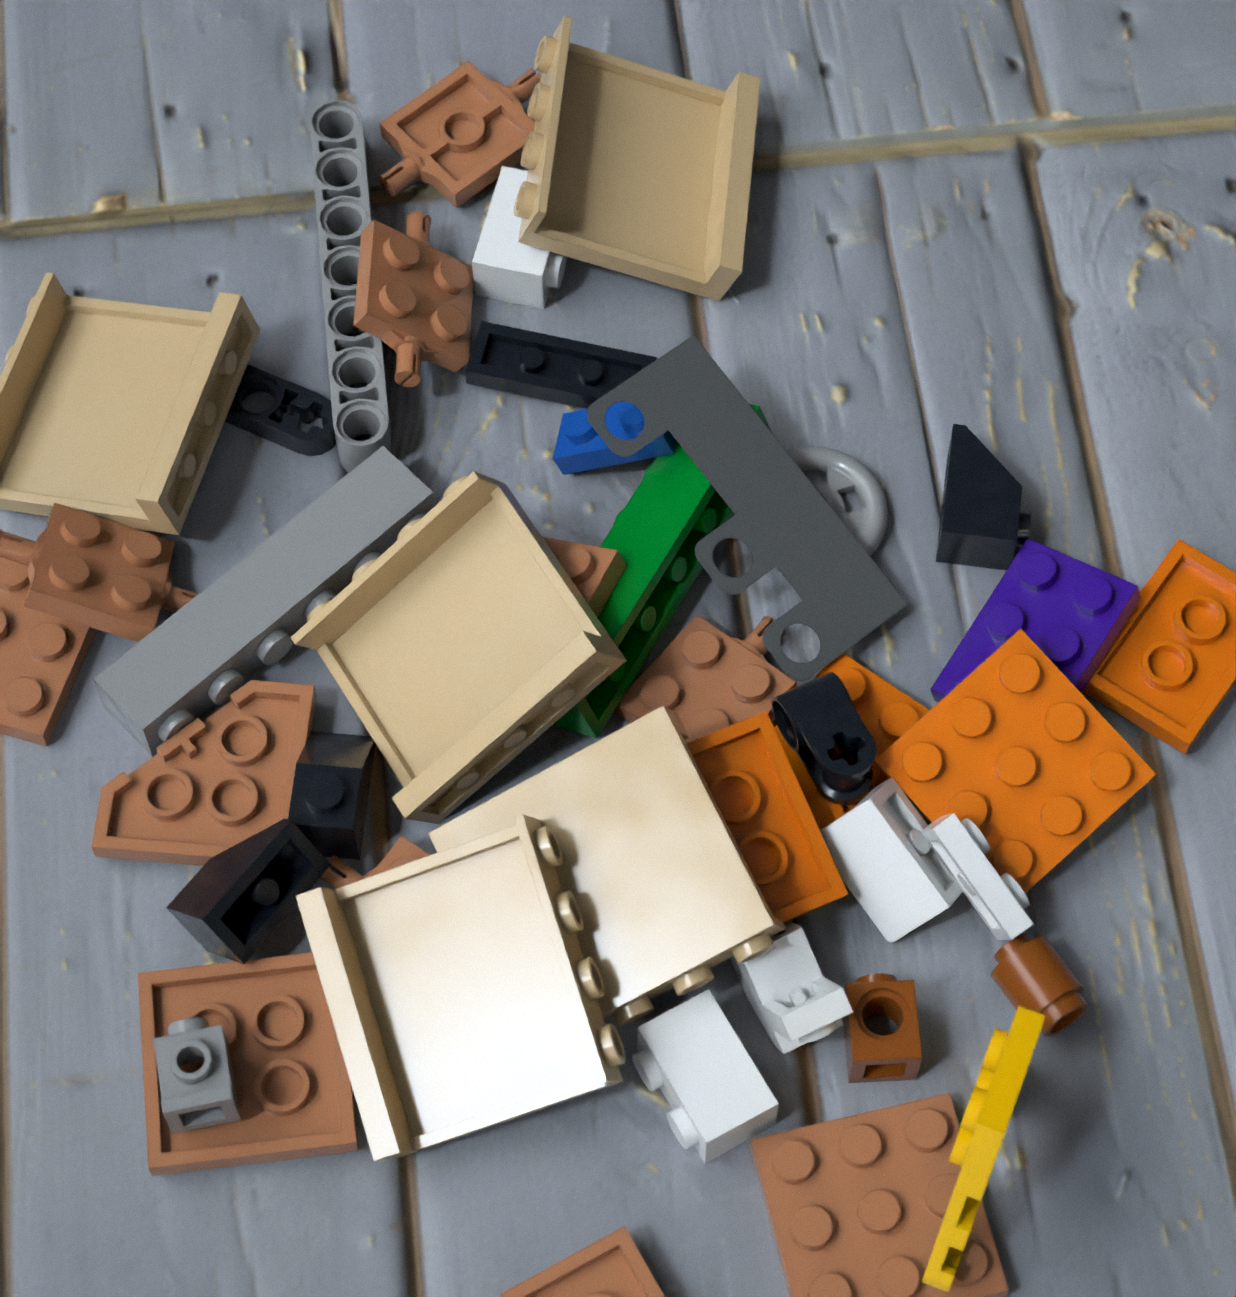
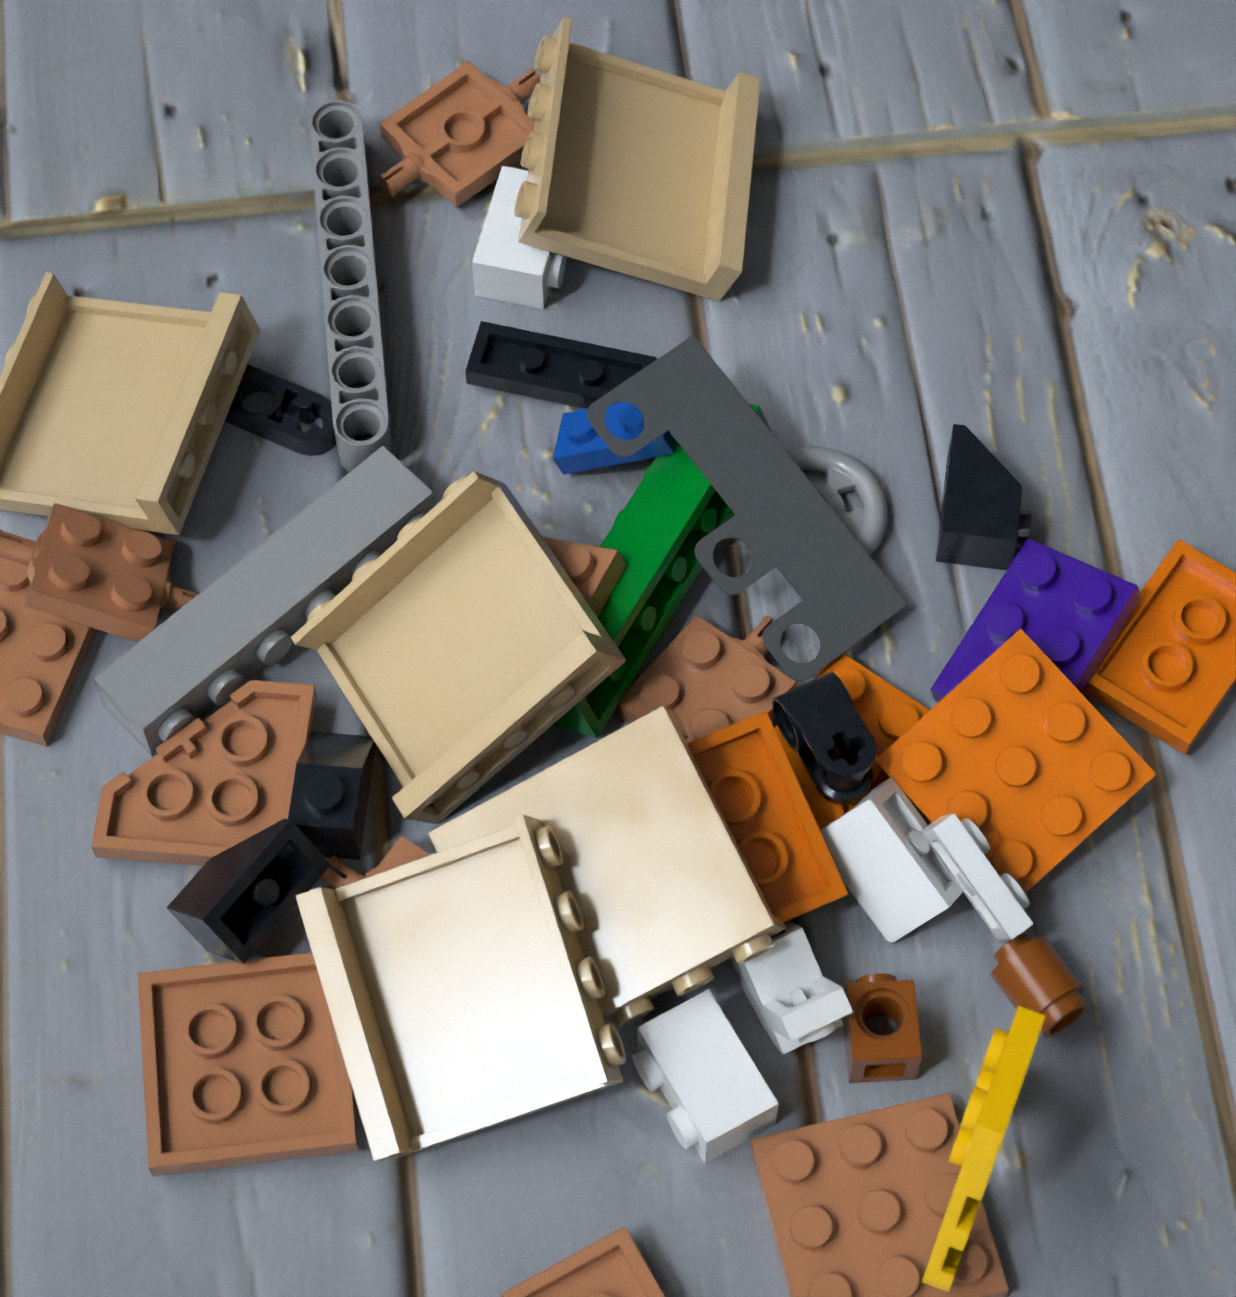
light grey brick [153,1018,241,1134] -> none
nougat plate [353,211,474,387] -> none

